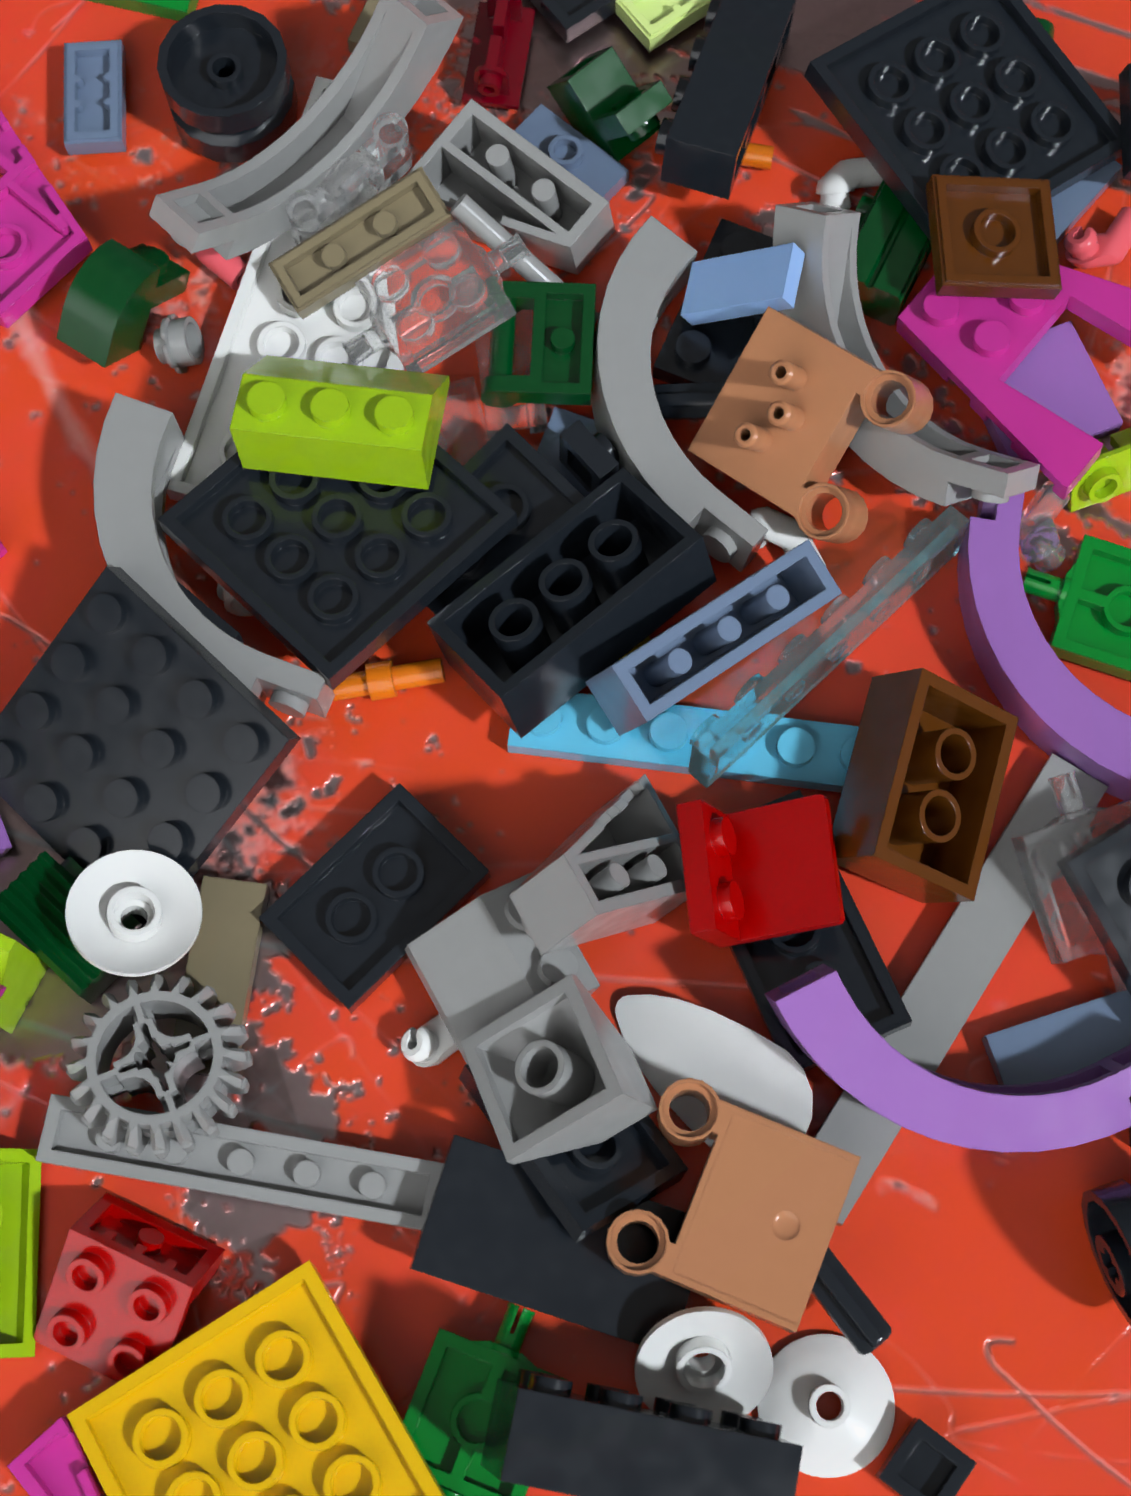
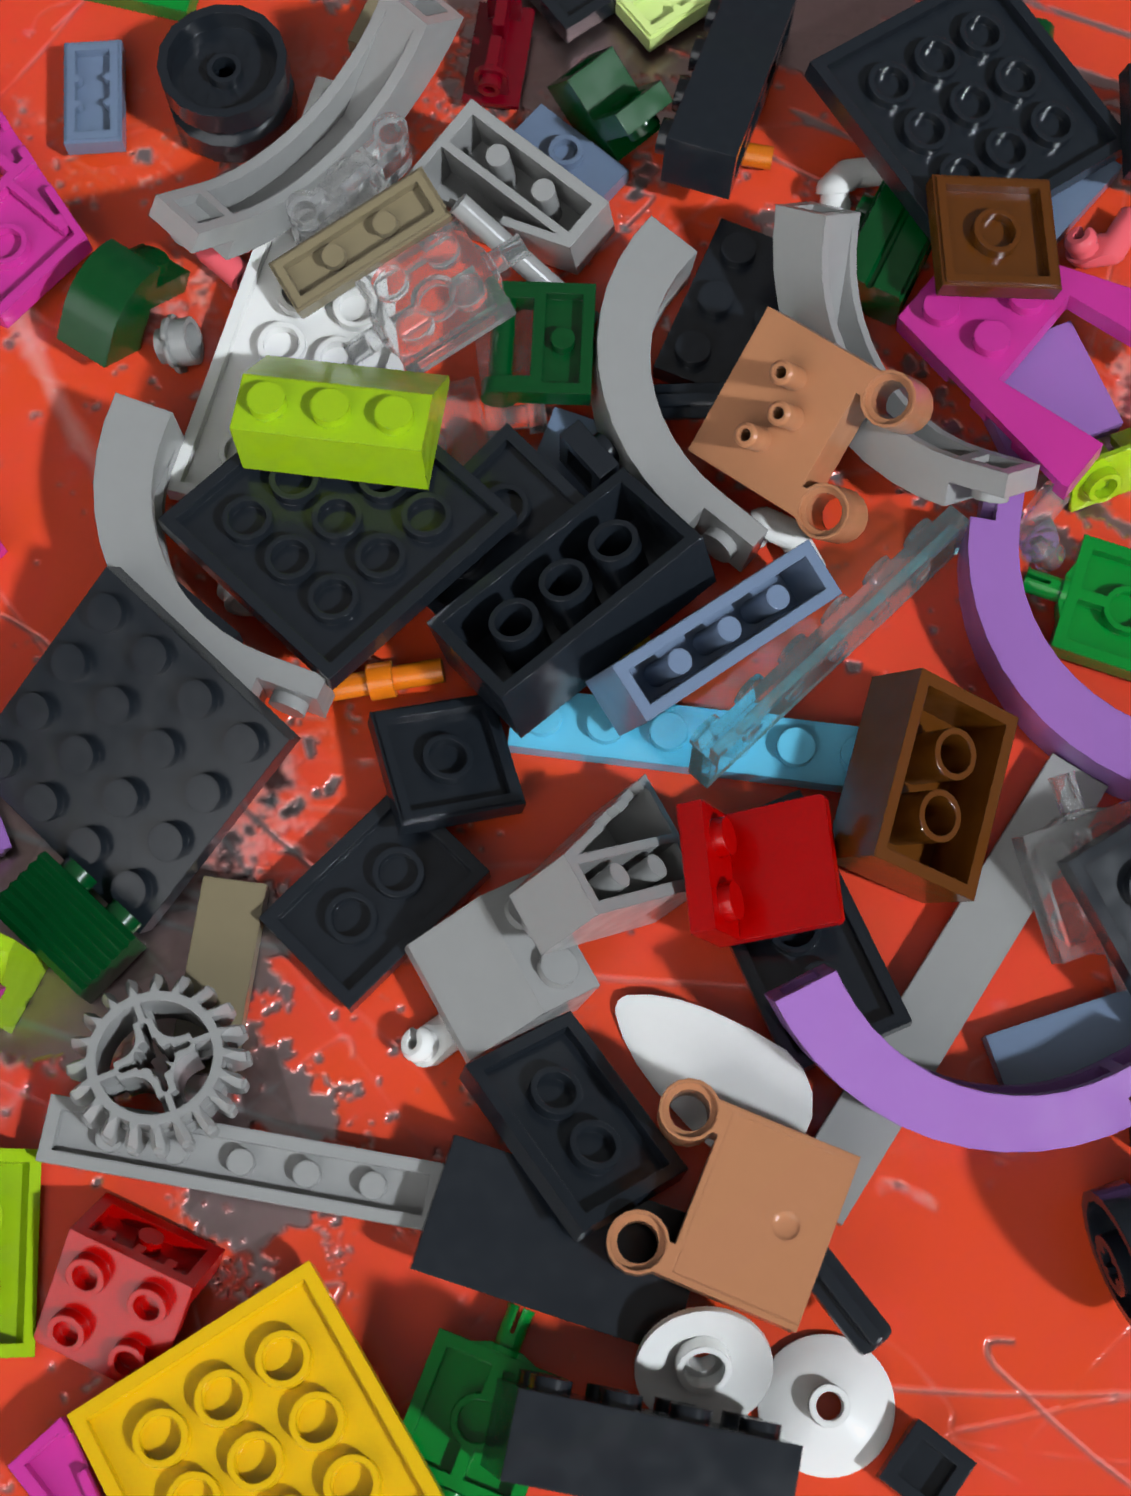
white dish [65,850,203,977] -> none
light grey slope [460,974,658,1165] -> none
light blue tile [680,242,805,326] -> none
none -> black tile [367,695,526,836]

